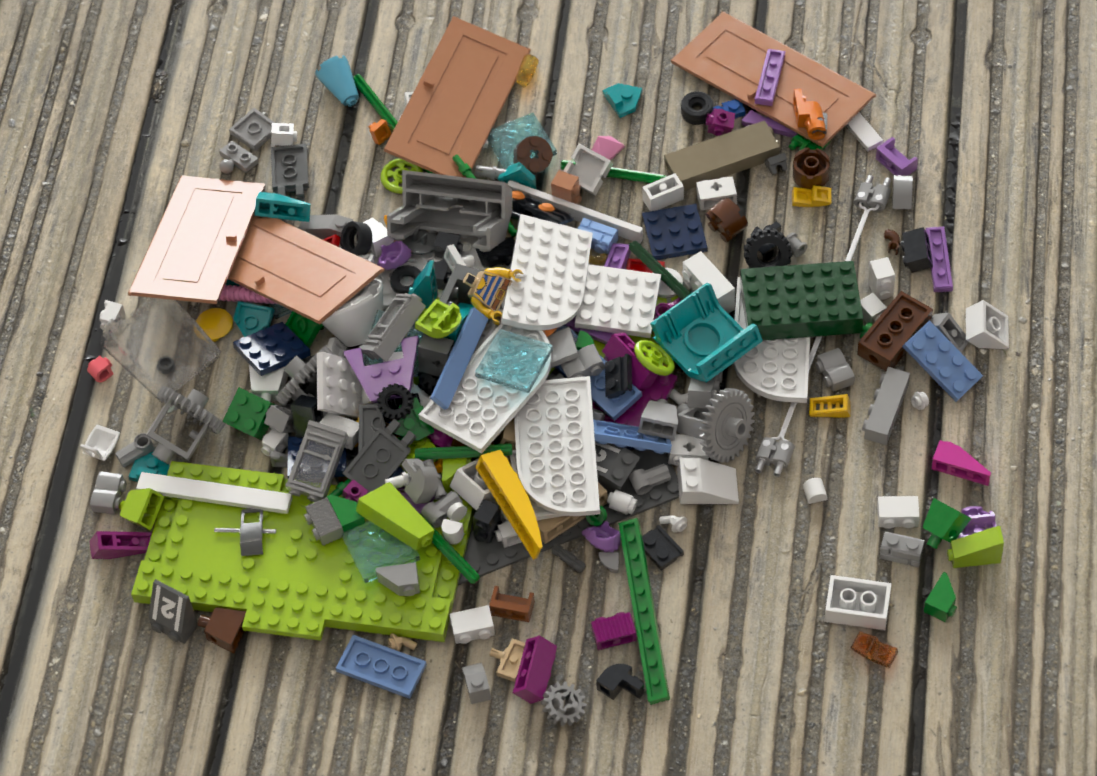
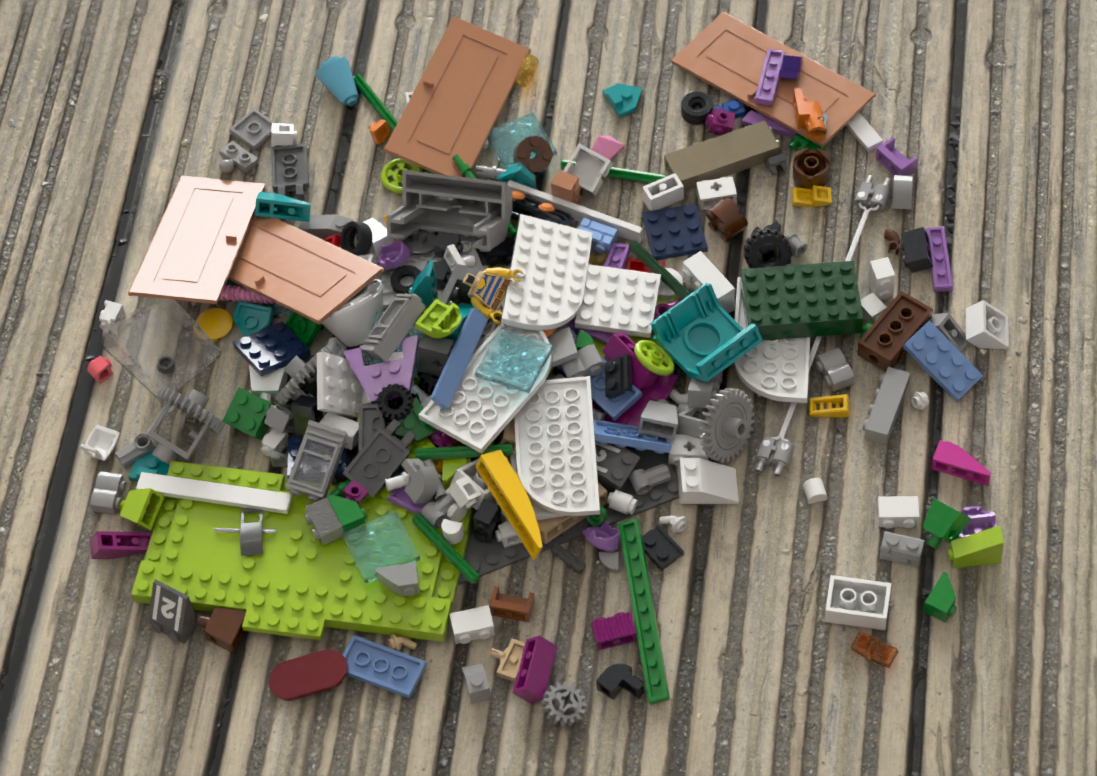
lime slope [356,482,434,550] -> none
none -> dark red tile [269,649,349,701]
none -> white brick [445,475,481,509]
none -> dark purple slope [779,55,803,79]

